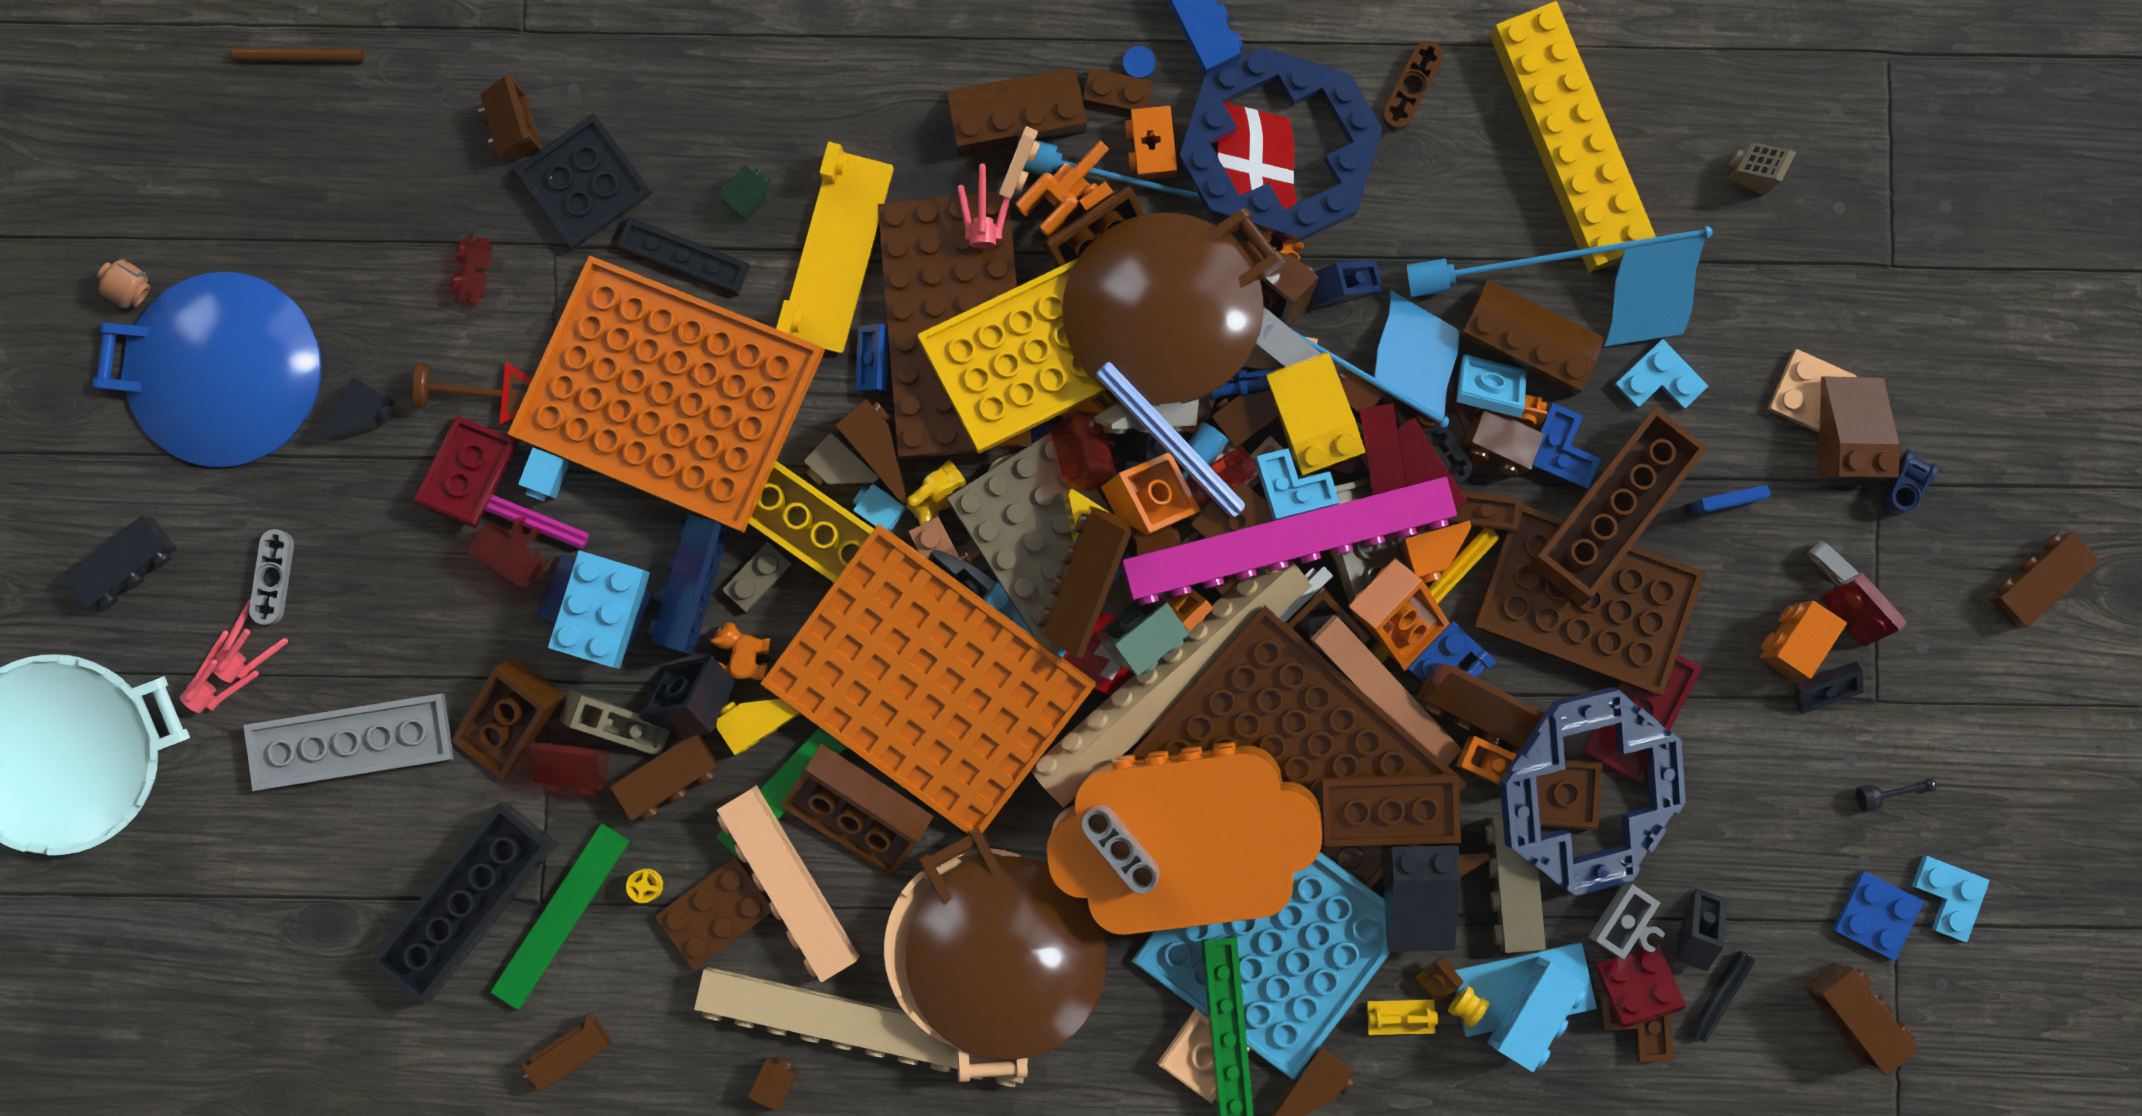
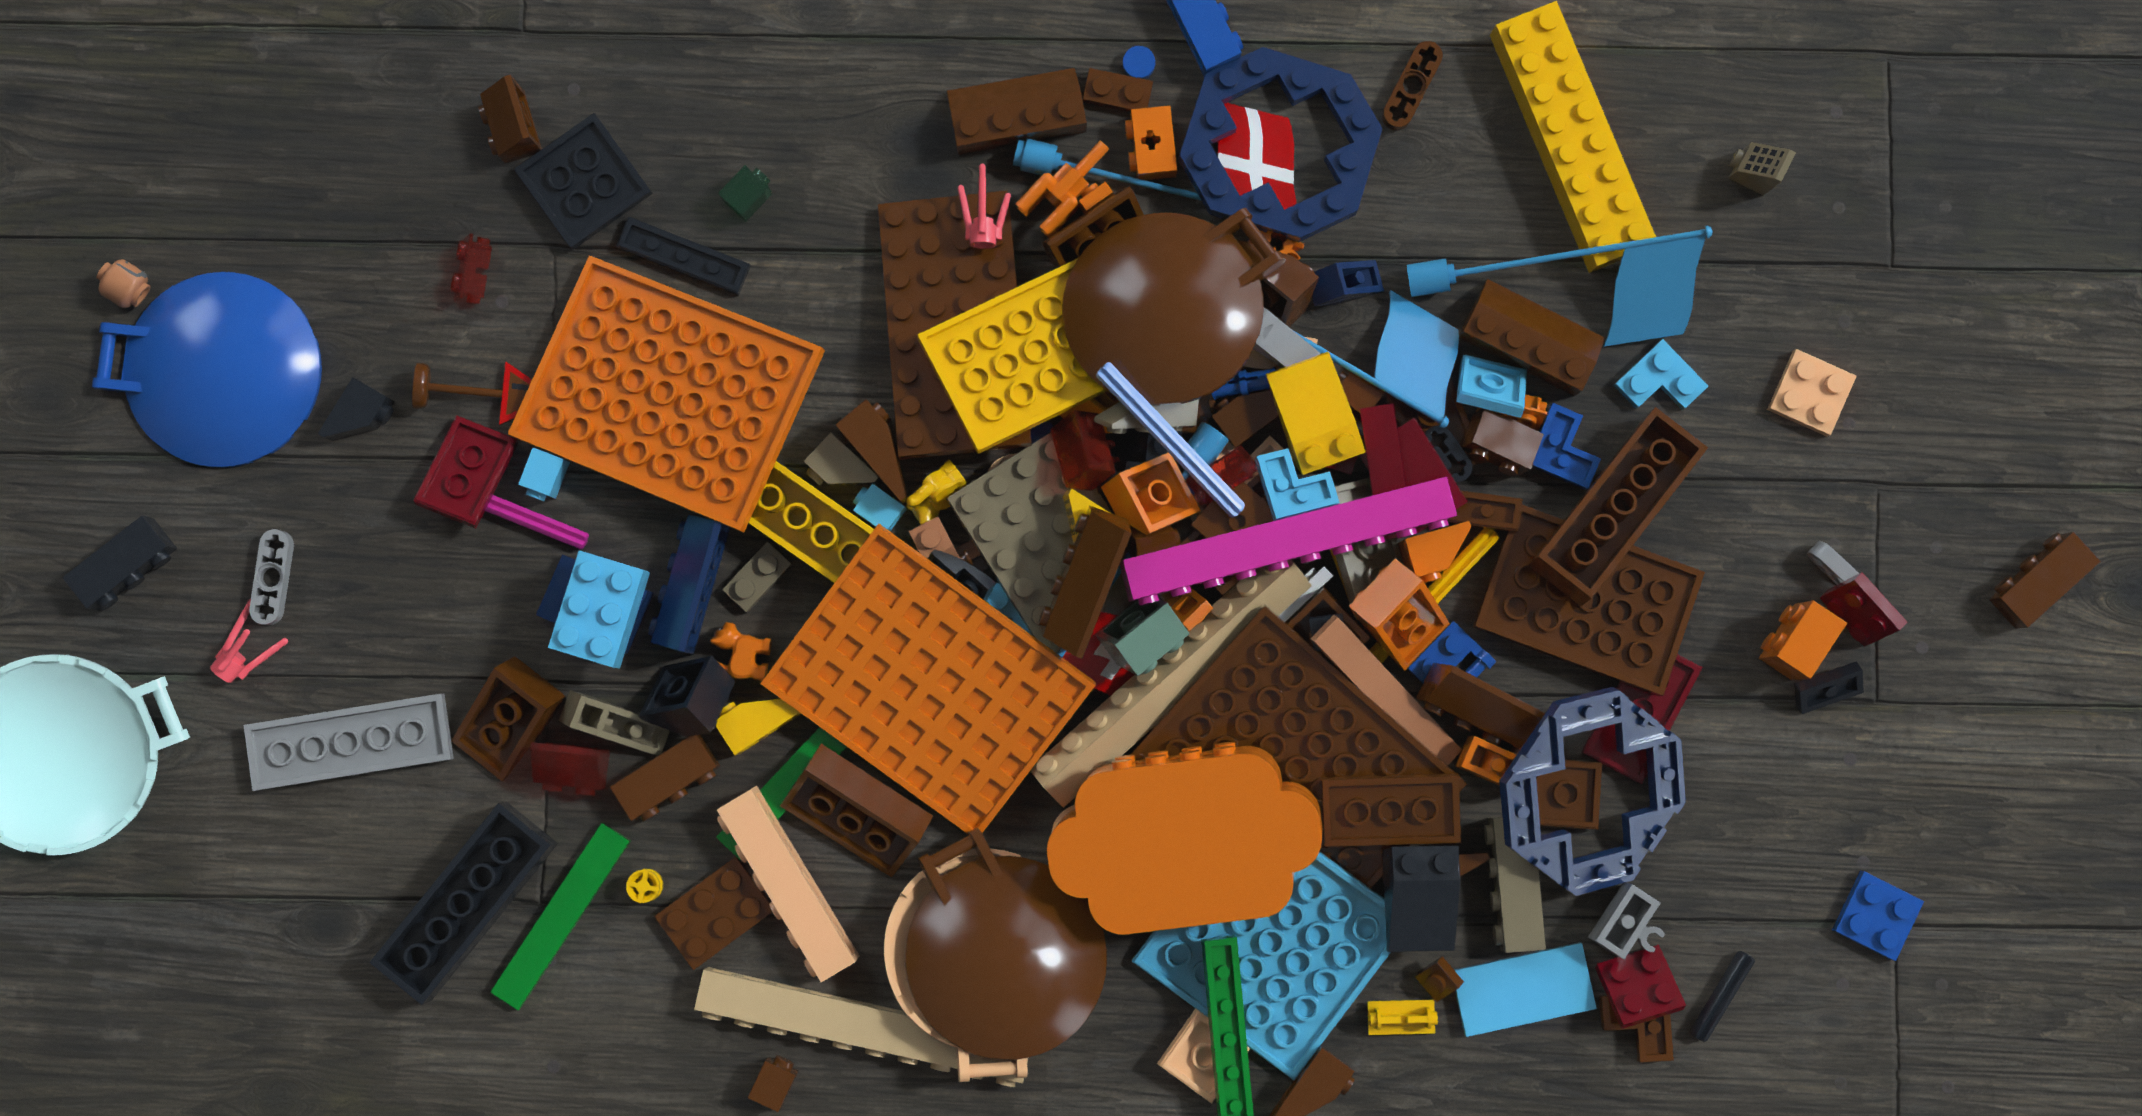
coral plant [179,630,259,713] -> none
reddish brown bar [231,48,365,62] -> none
clear red brick [467,517,550,588] -> none
reddish brown window [521,1012,613,1092] -> none
yellow bracket [776,141,894,354] -> none
blue plate [855,324,889,393] -> none
light nougat plate [999,126,1040,199] -> none
light grey beam [1082,804,1160,894] -> none
yellow wheel [1448,985,1490,1029] -> none
medium azure brick [1487,957,1586,1072] -> none
black slope [1676,888,1727,972] -> none
blue tile [1686,485,1770,517] -> none
reddish brown brick [1803,963,1918,1076] -> none
reddish brown slope [1818,376,1900,477] -> none
black hinge [1855,778,1937,813] -> none
dark blue piece [1881,449,1939,515] -> none
medium azure plate [1912,855,1990,943] -> none

